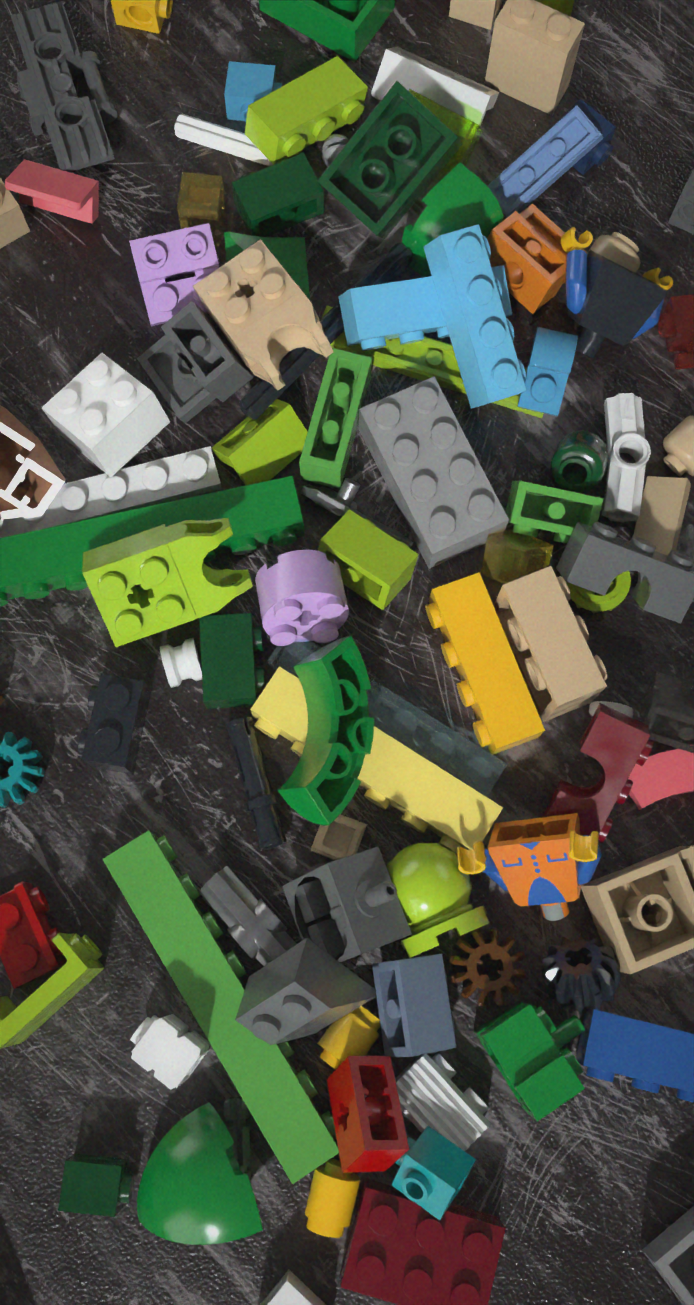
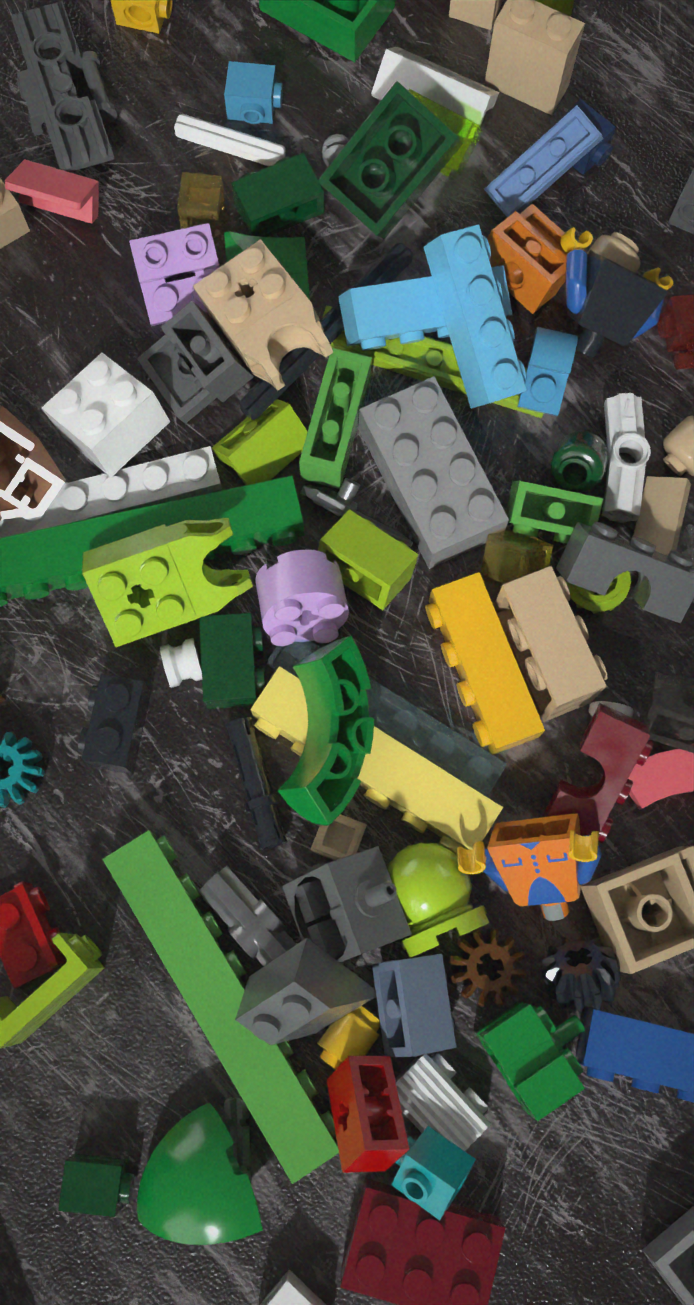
white brick [130,1014,210,1090] -> none
lime brick [245,56,368,165] -> none
yellow brick [305,1159,360,1238] -> none
green brick [402,162,504,277] -> none

